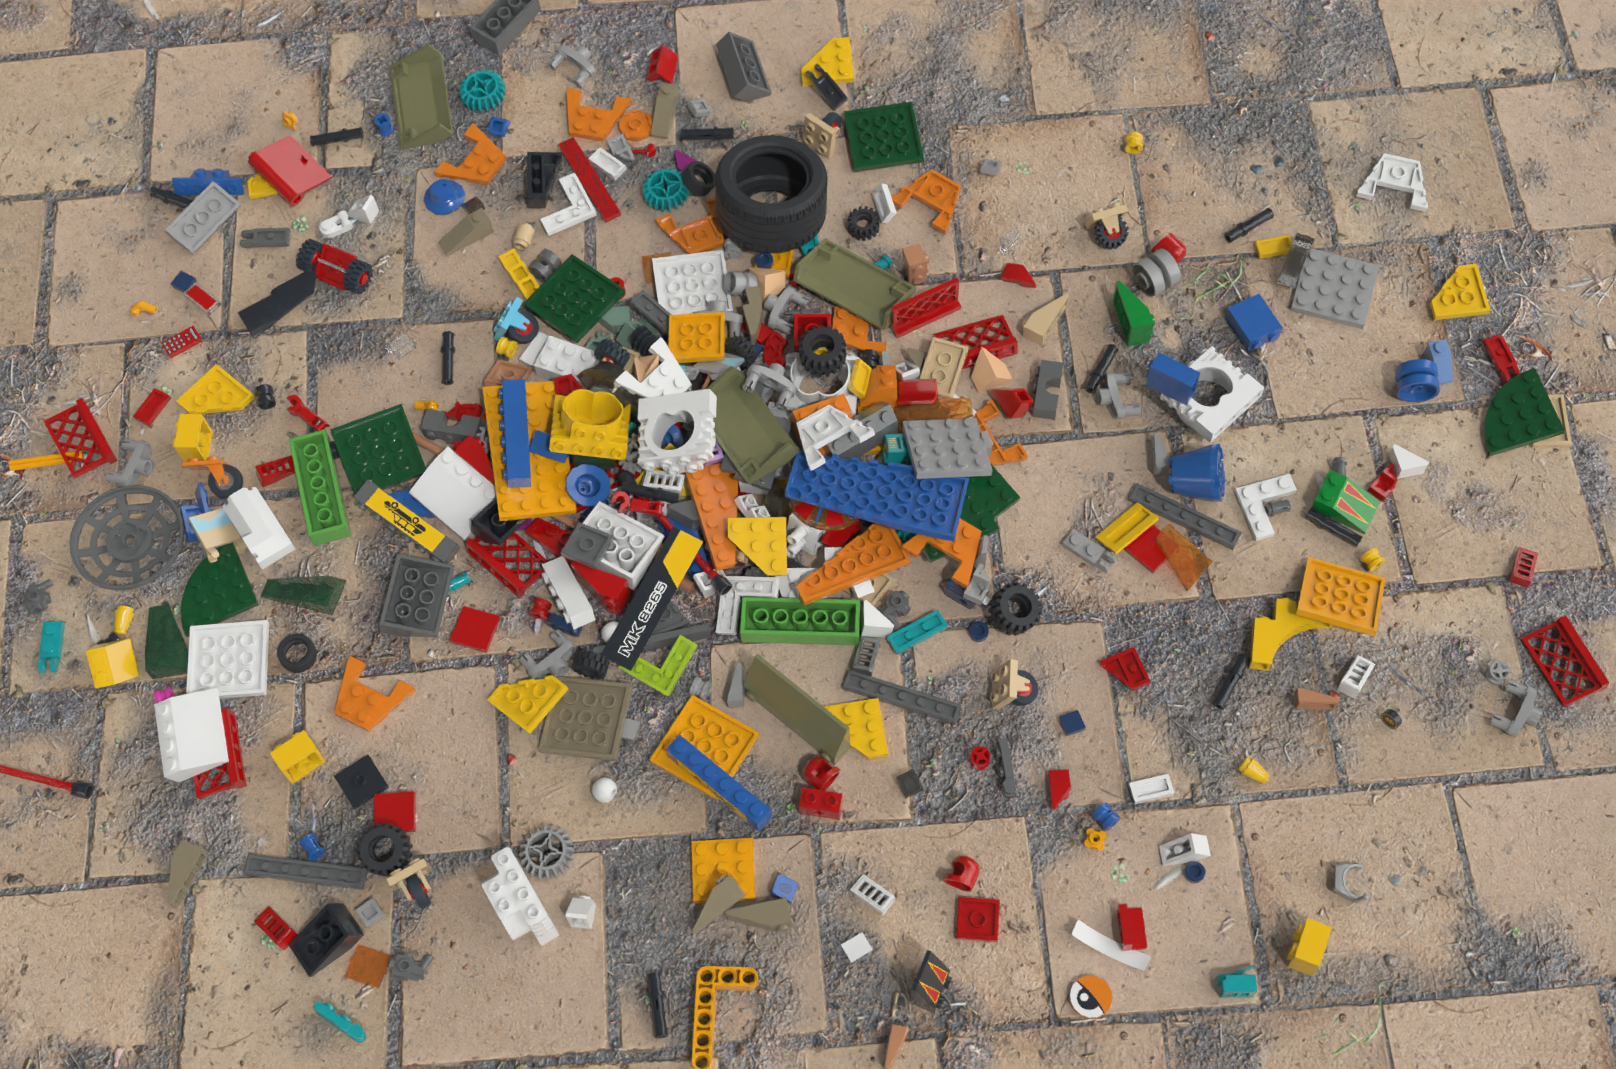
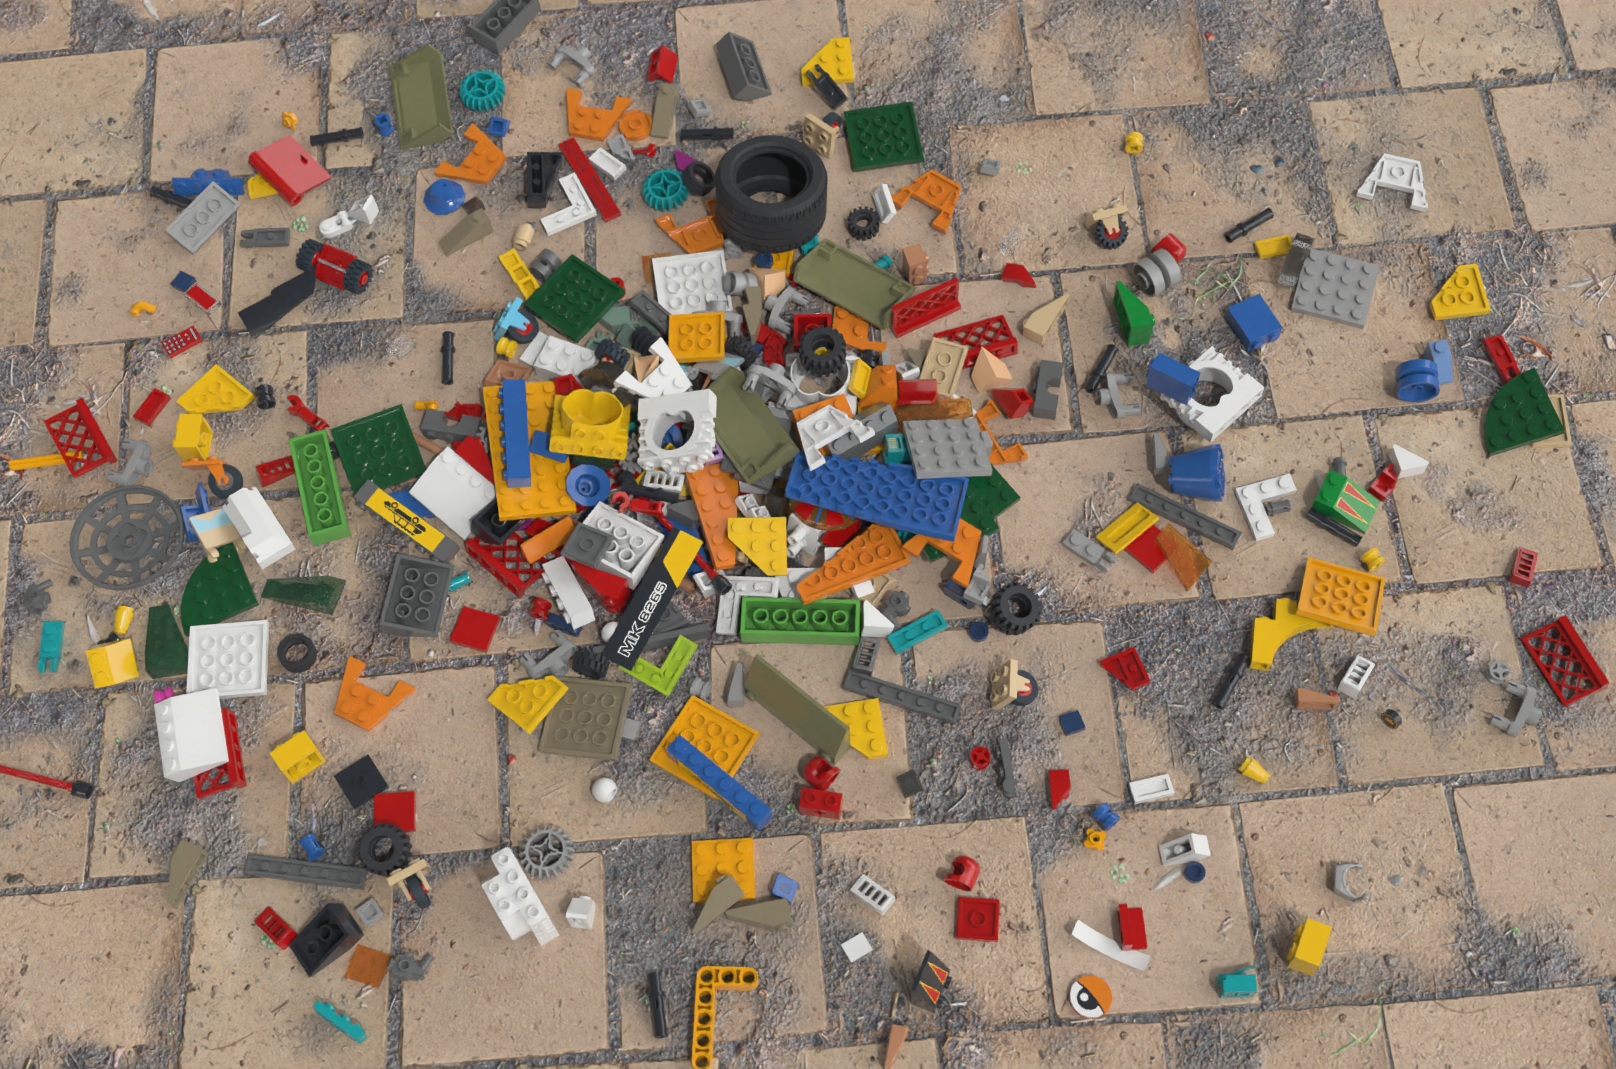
none -> orange slope [521,516,575,564]

